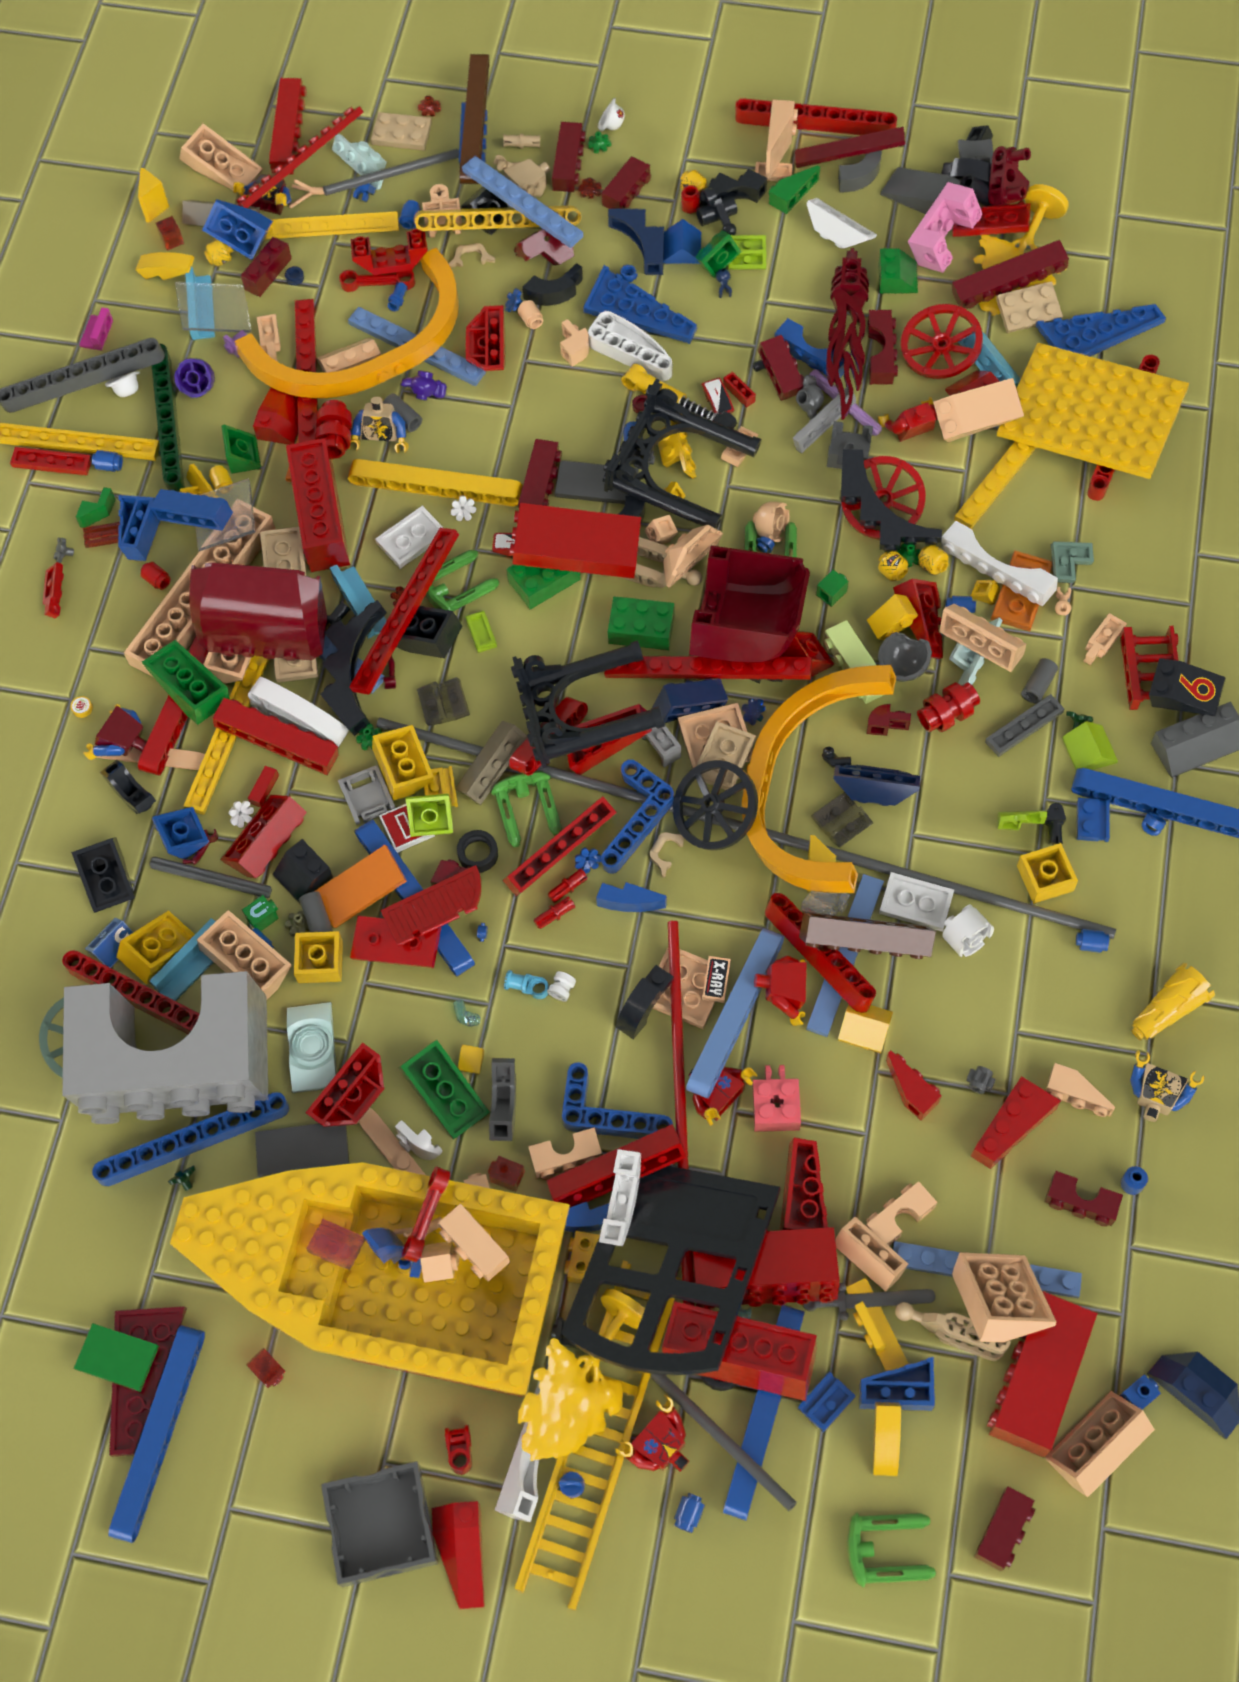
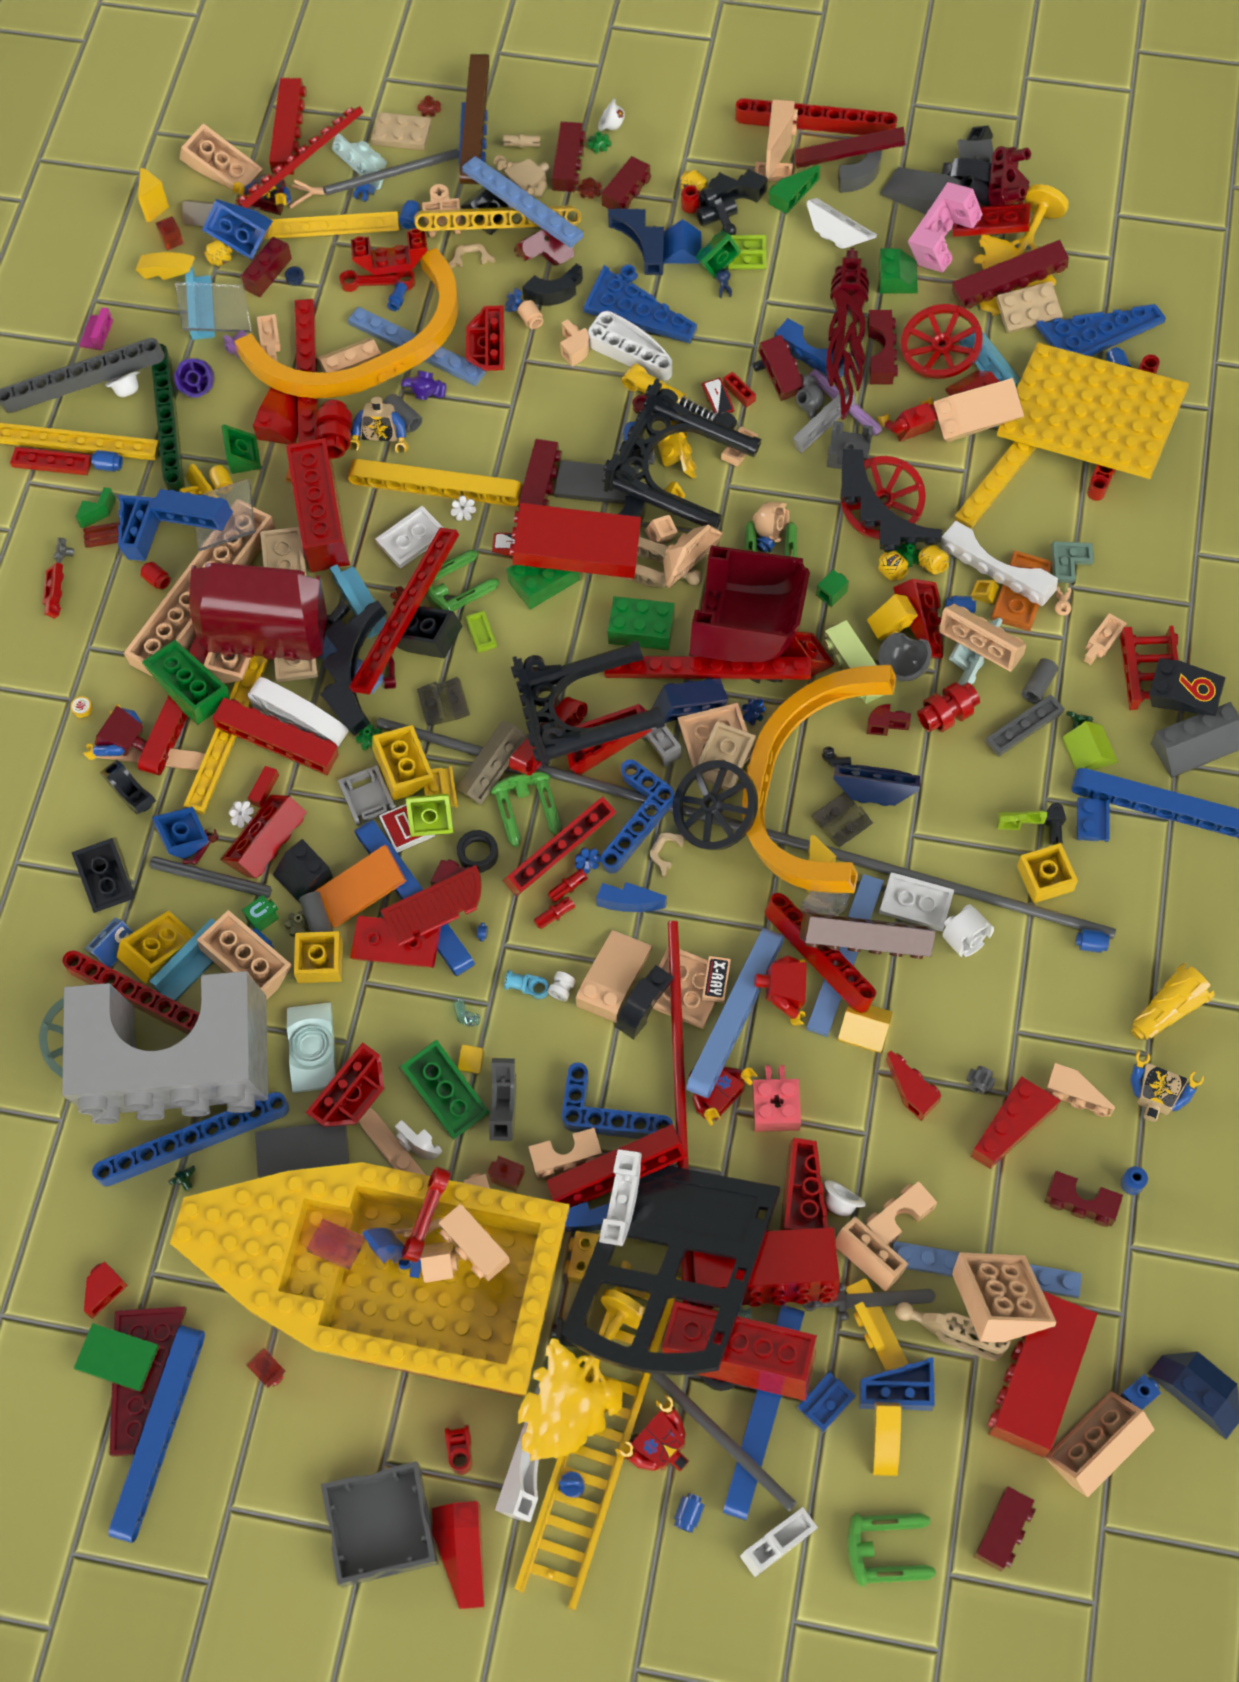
blue tile [1142,812,1166,836] -> none
none -> red slope [84,1261,128,1319]
none -> light nougat slope [576,930,652,1023]
none -> white slope [740,1507,818,1577]
none -> white hat [824,1180,866,1217]
none -> blue brick [1106,347,1131,367]

